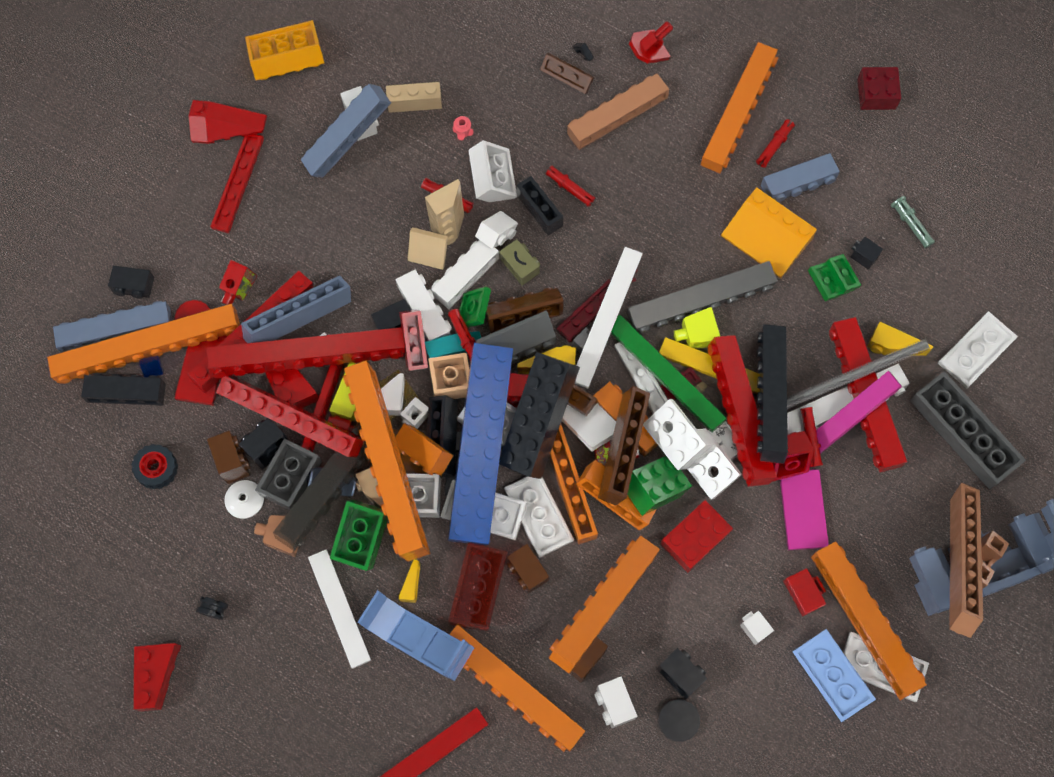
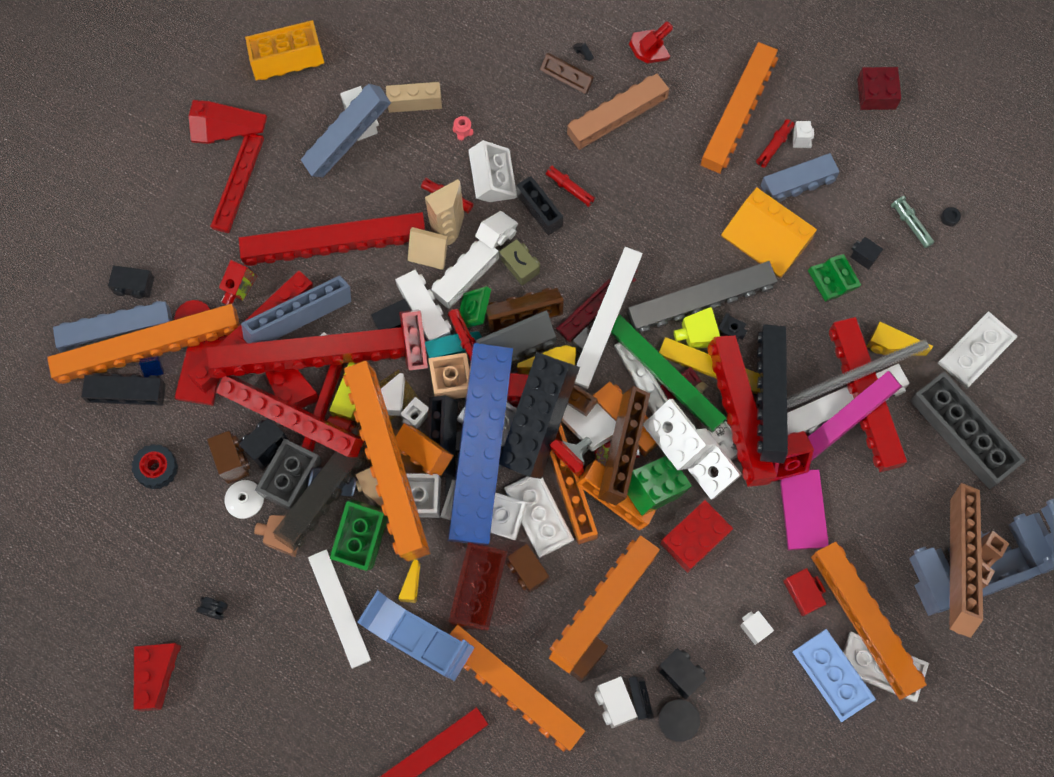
red pin [800,407,823,467] -> none
none -> red brick [239,212,426,266]
none -> red piece [550,437,592,478]
none -> black tile [629,676,654,720]
none -> black brick [718,313,748,342]
none -> white brick [792,121,814,148]
none -> black tile [941,207,961,226]

